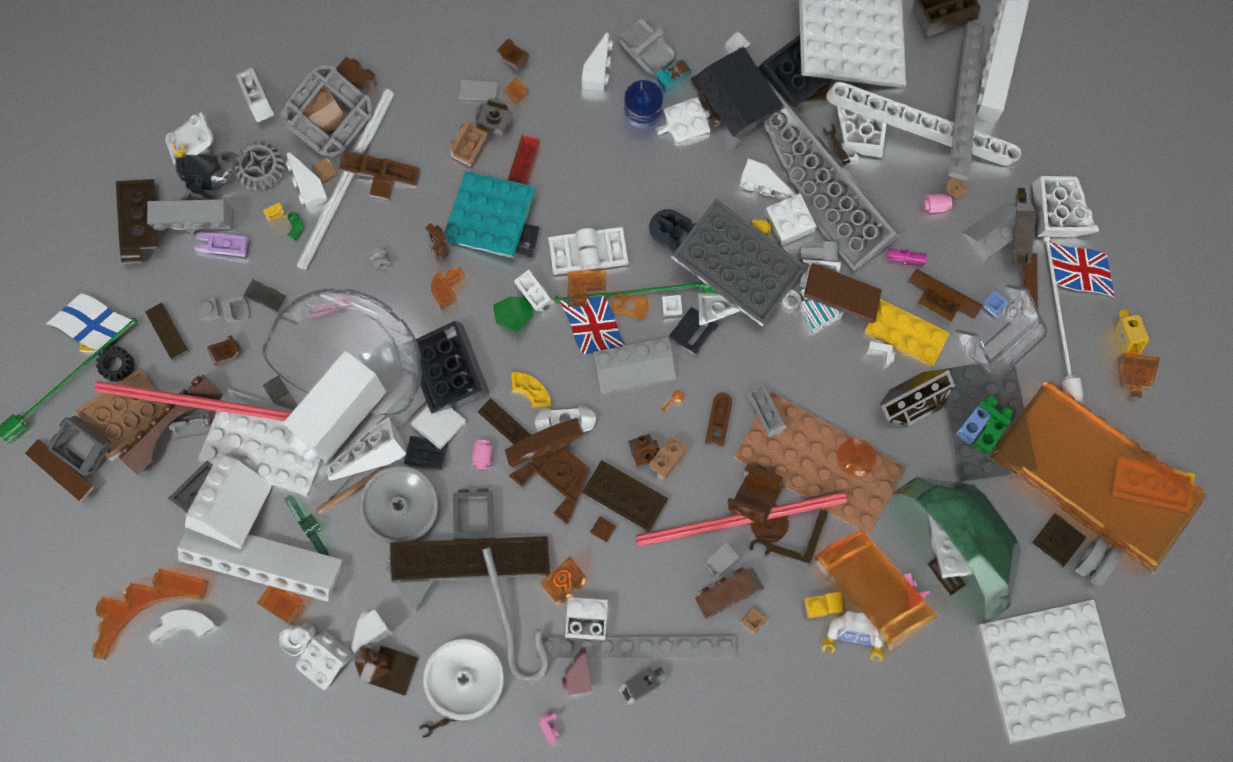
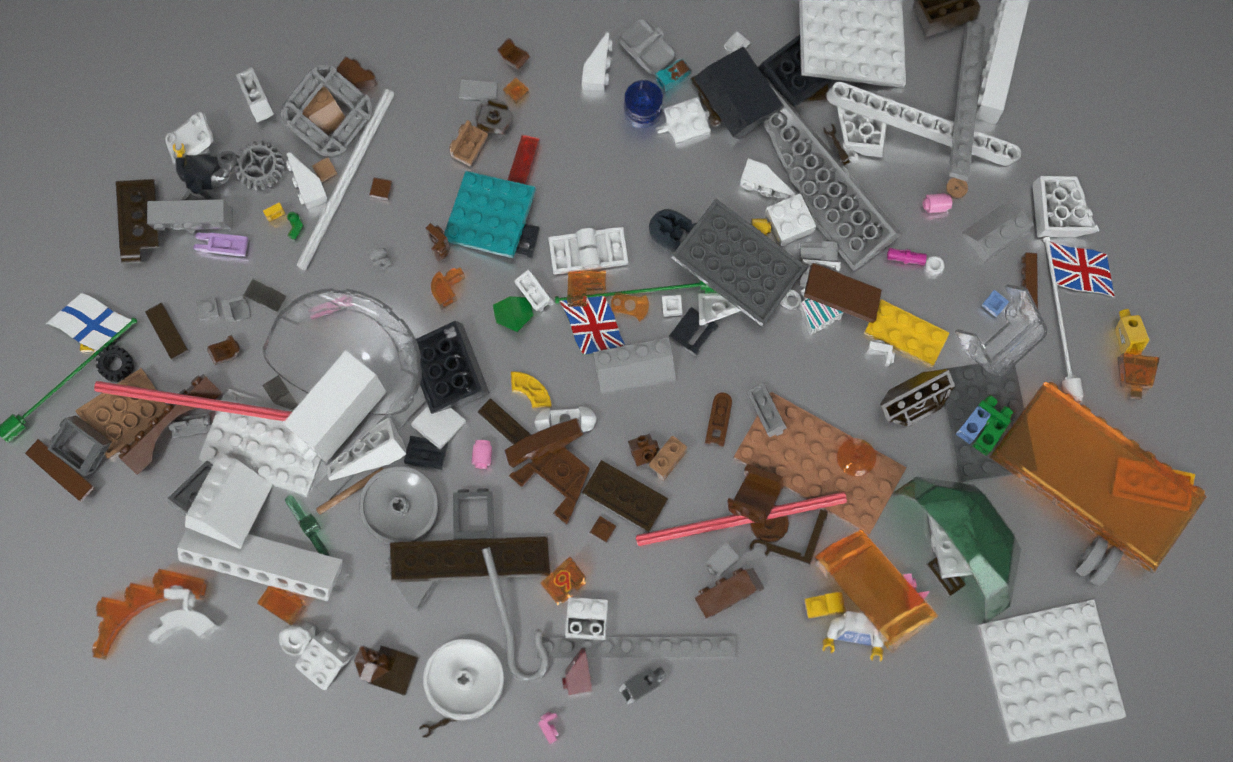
reddish brown slope [339,151,419,186] -> none
white slope [352,609,392,653] -> none
clear orange hand [661,390,685,412] -> none
medium nougat tile [740,606,768,634] -> none
reddish brown bracket [908,269,982,321] -> none
dark brown hinge [1011,188,1036,263] -> none
dark brown tile [1031,513,1087,568] -> none
none -> white bracket [164,586,195,611]
none -> white tile [925,256,945,276]

